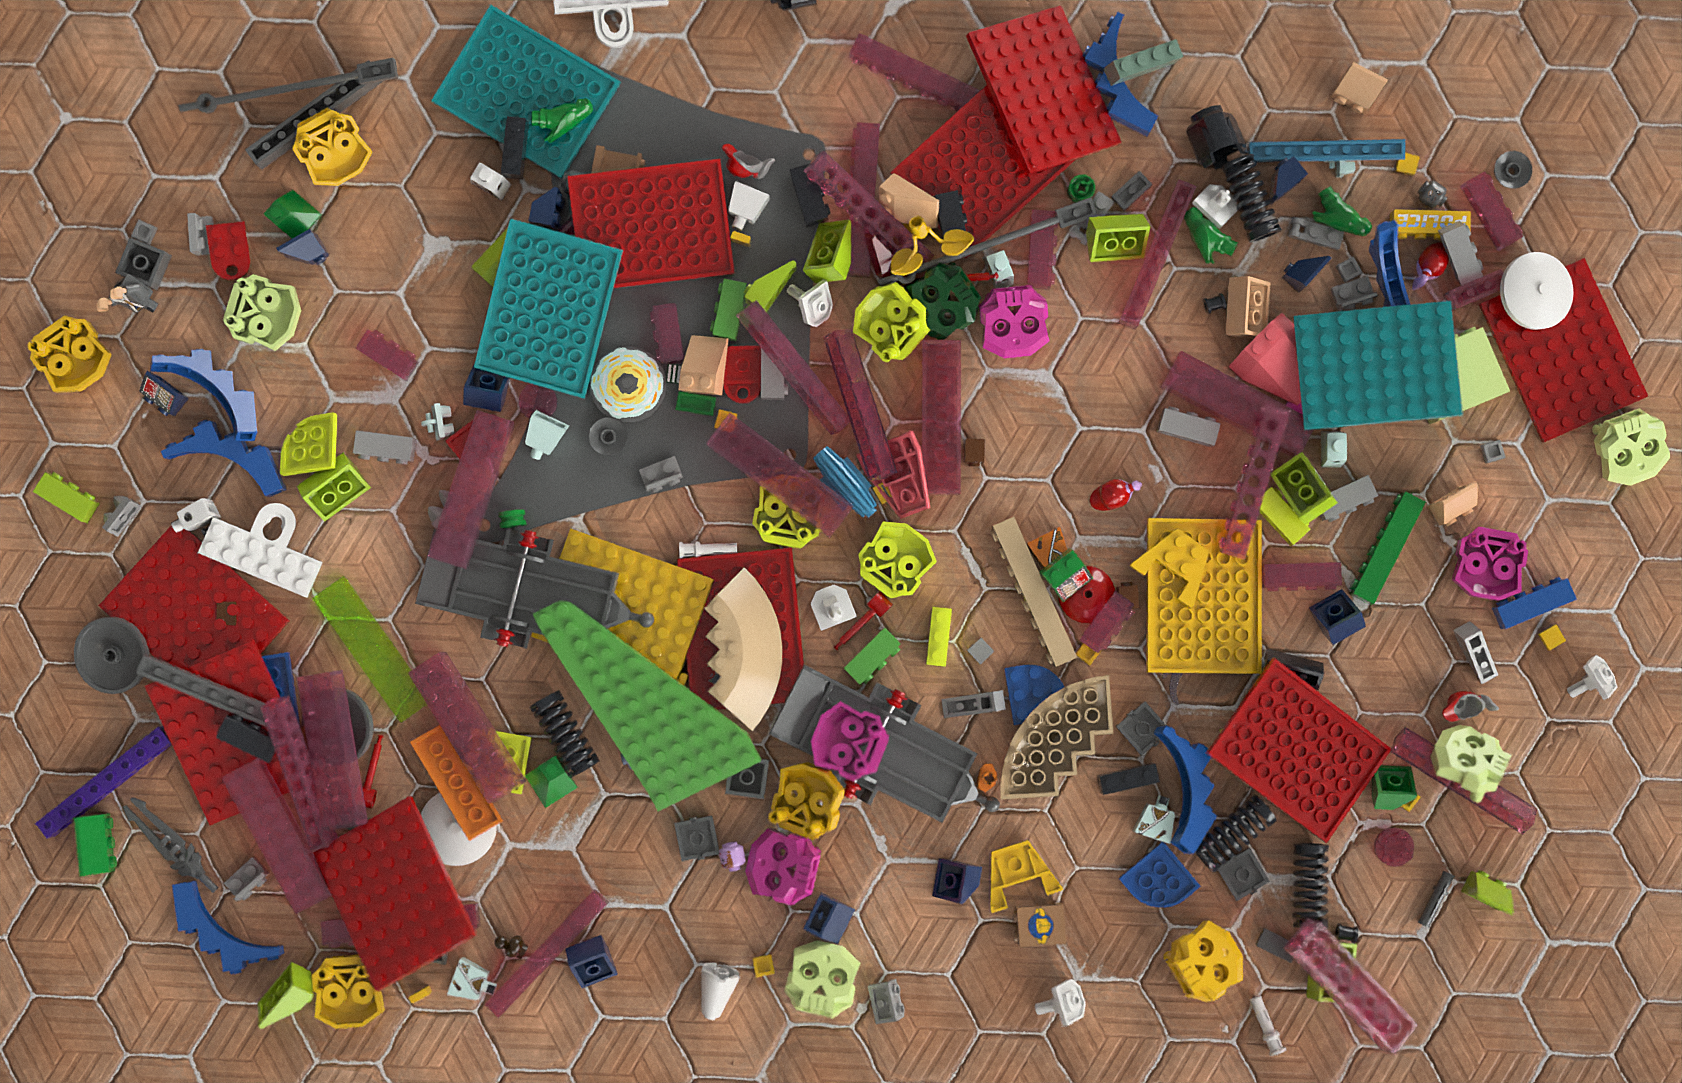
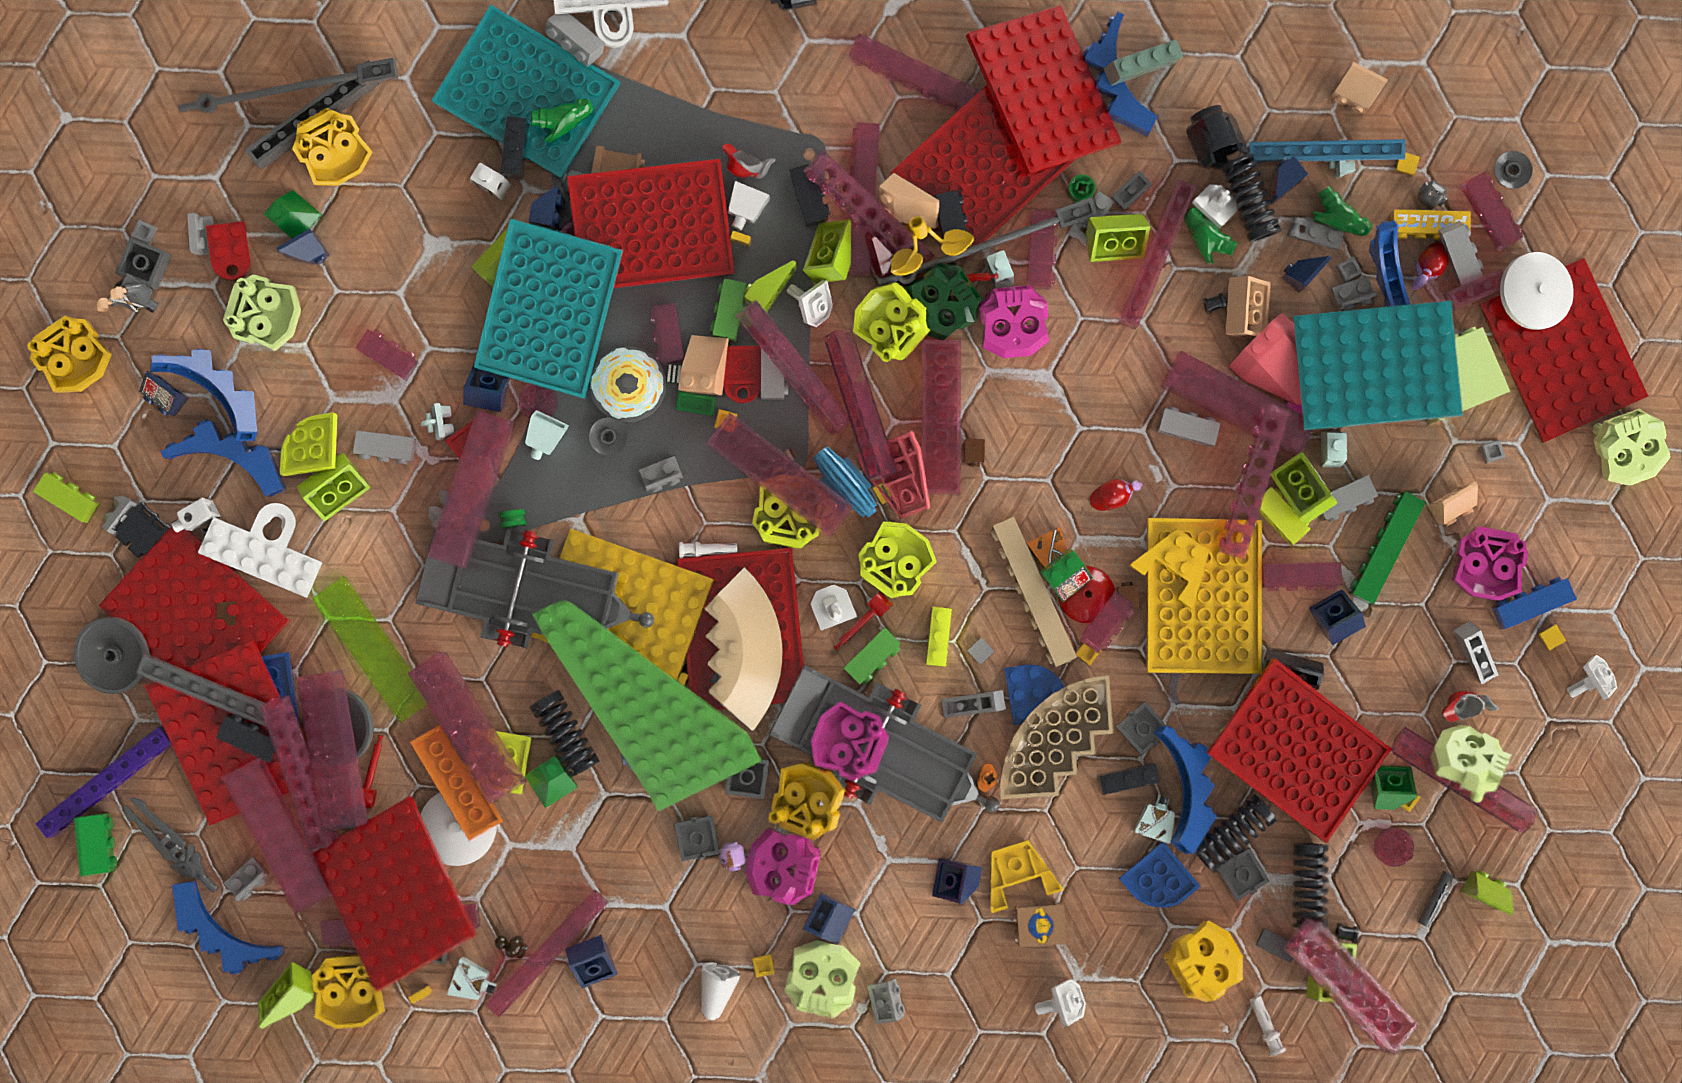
none -> black plate [115,501,171,557]
none -> light grey brick [545,13,605,66]

